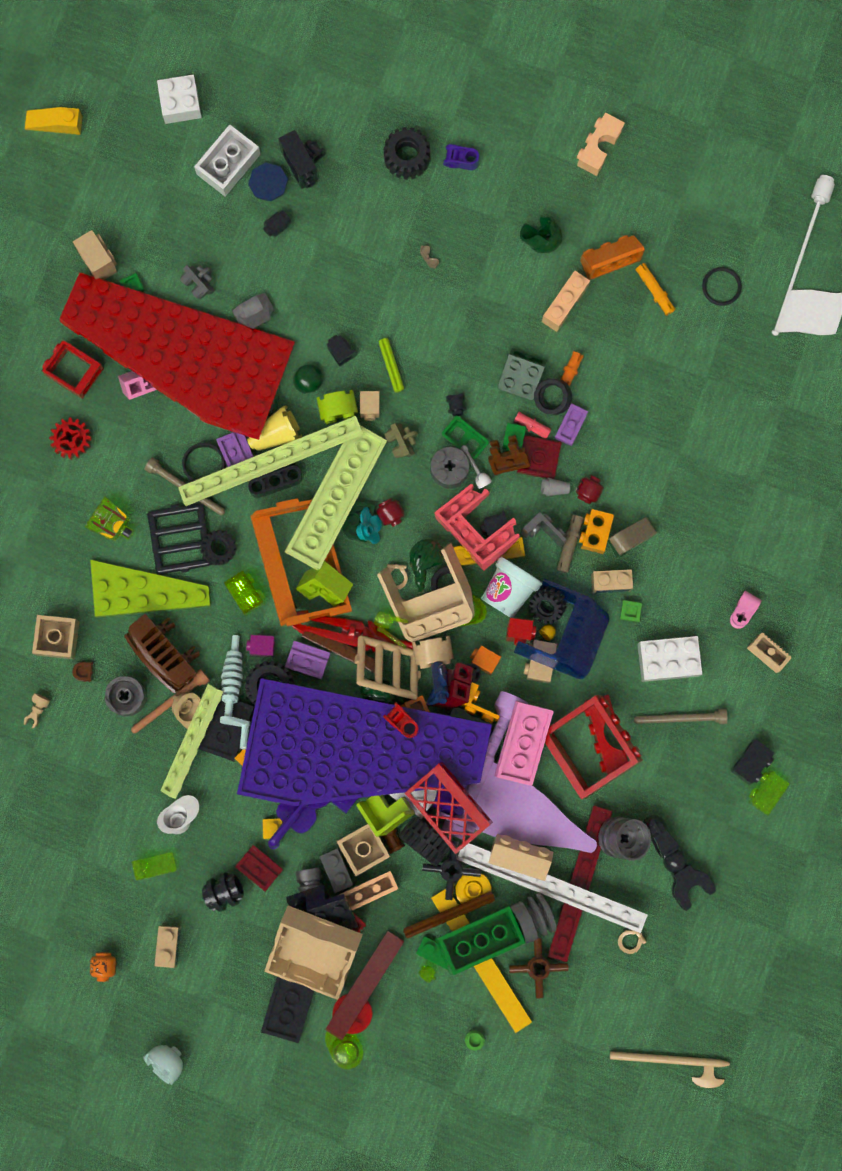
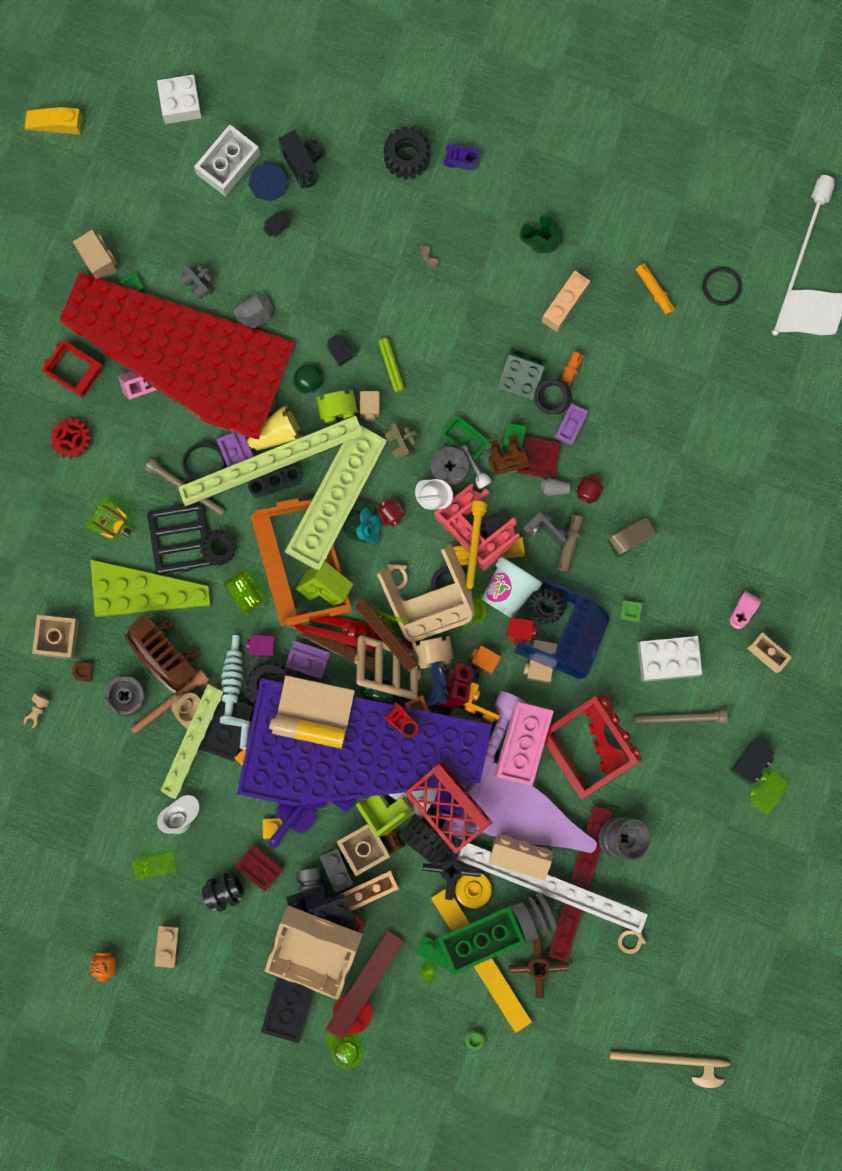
light aqua cylinder [144,1045,183,1085] -> none
reddish brown axle [403,892,495,938] -> none
dark green hair [409,539,444,593] -> none
black brick [446,393,467,416] -> none
coral axle [514,411,551,439] -> none
yellow hinge [539,624,556,641] -> none
light nougat arch [577,112,625,176] -> none
light orange brick [579,509,614,554] -> none
orange slope [580,235,645,280] -> none
tan brick [591,570,633,593] -> none
black piece [643,815,716,911] -> none
none -> tan door [269,676,355,749]
none -> reddish brown piece [355,599,418,672]
none -> white piece [415,479,453,510]
none -> yellow piece [466,501,487,589]

